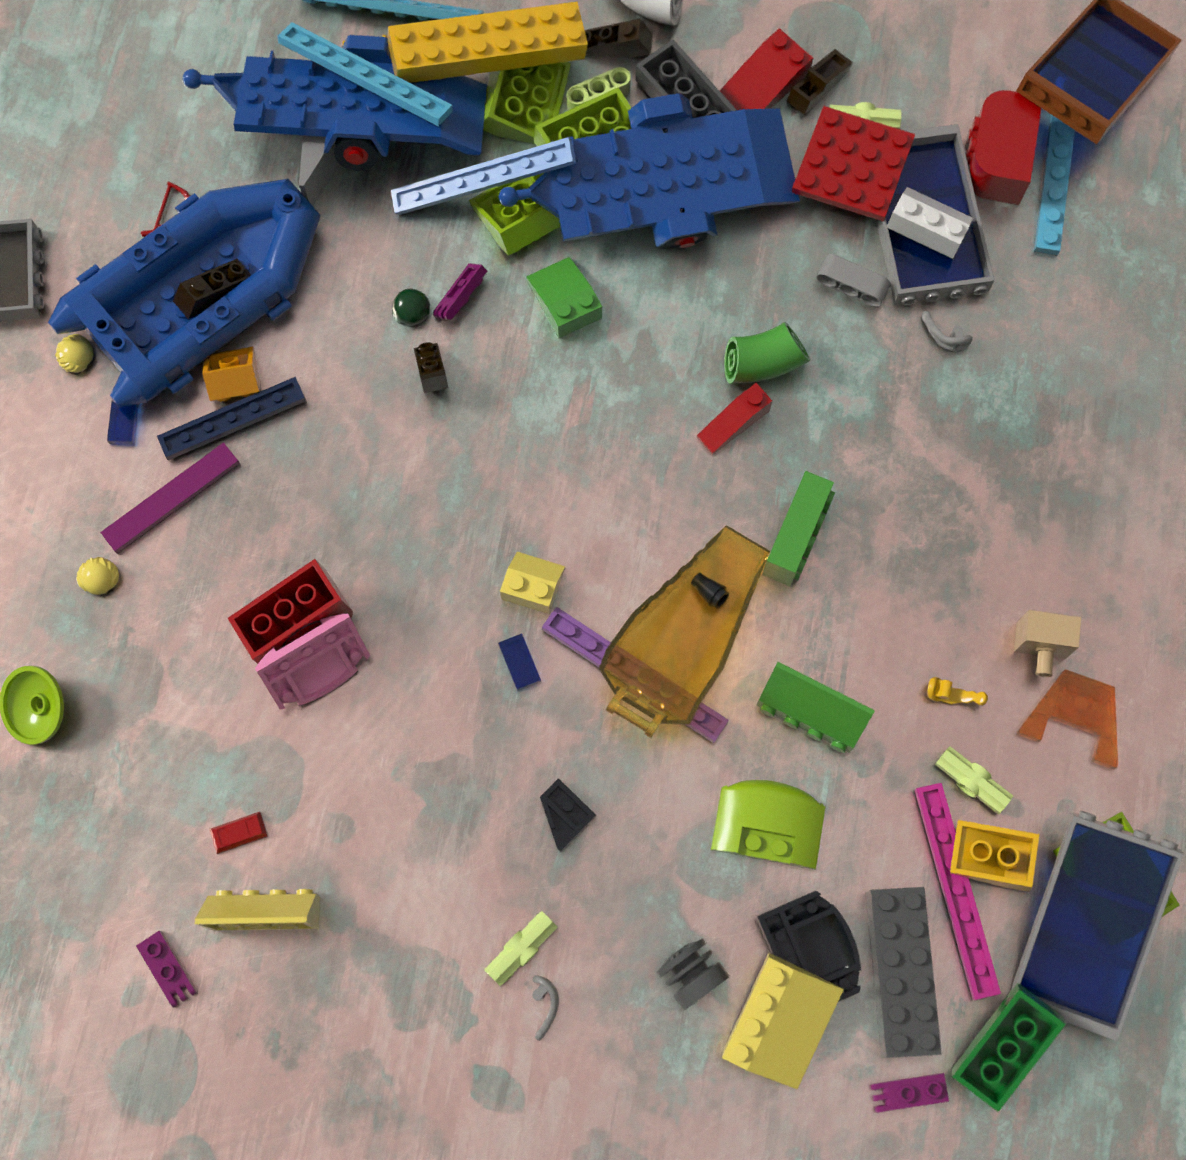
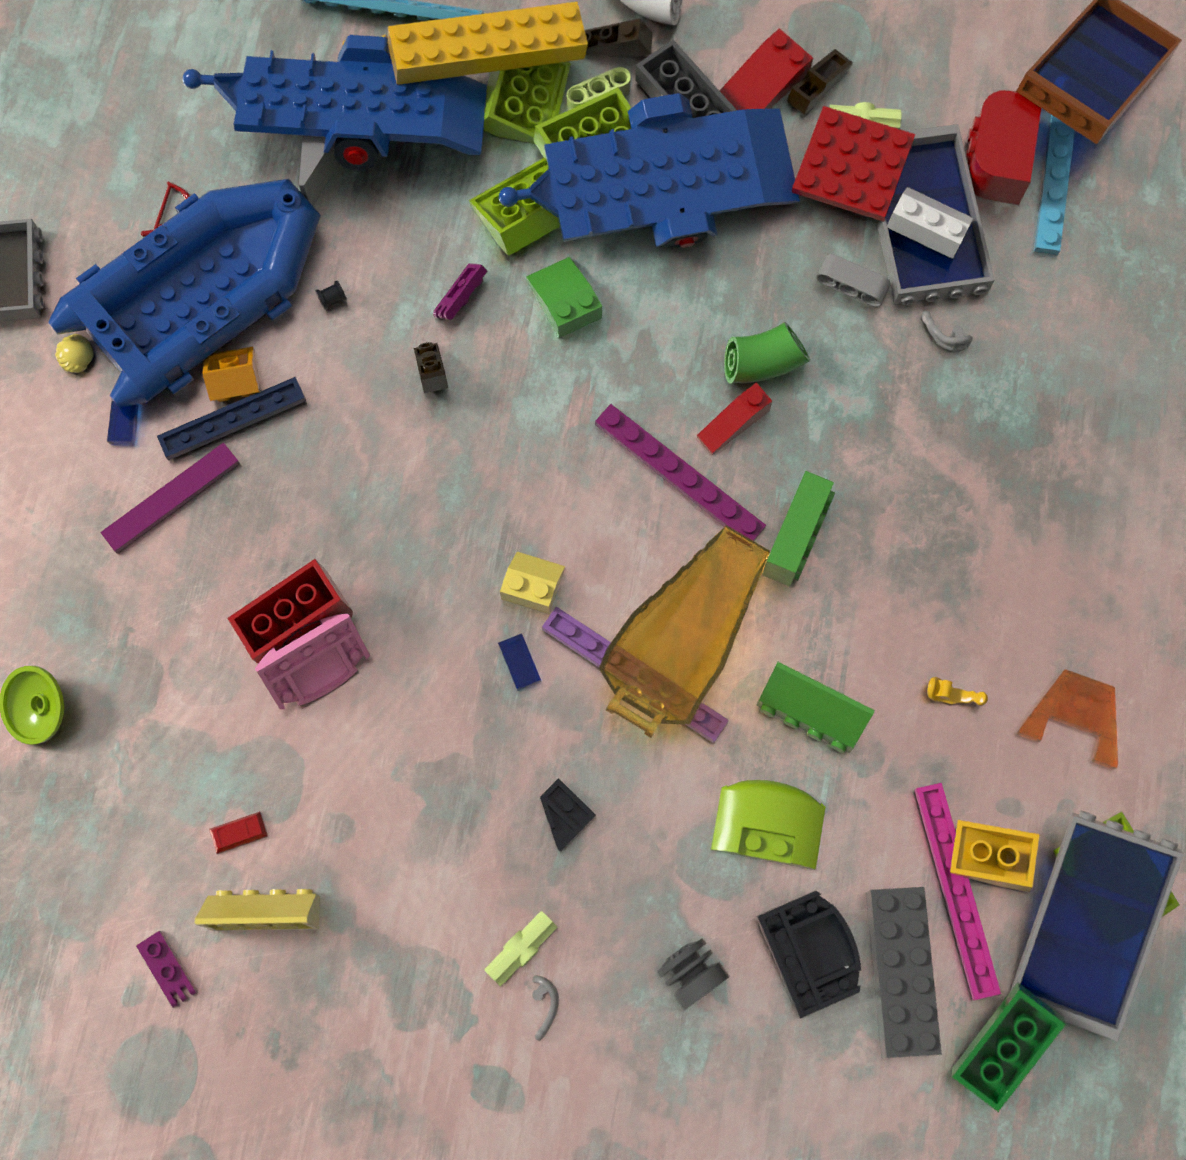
light yellow hair [76,557,119,595] -> none
dark brown slope [173,259,251,319] -> none
medium azure plate [278,22,452,126] -> none
light blue plate [391,137,576,215] -> none
dark green hair [391,288,430,326] -> none
black cone [691,573,729,608] -> none
light yellow slope [722,953,844,1089] -> none
magenta hinge [870,1073,949,1113] -> none
yellowish green piece [935,746,1013,814] -> none
tan brick [1014,610,1081,677] -> none
none -> black bush [315,280,347,310]
none -> magenta plate [595,404,766,546]

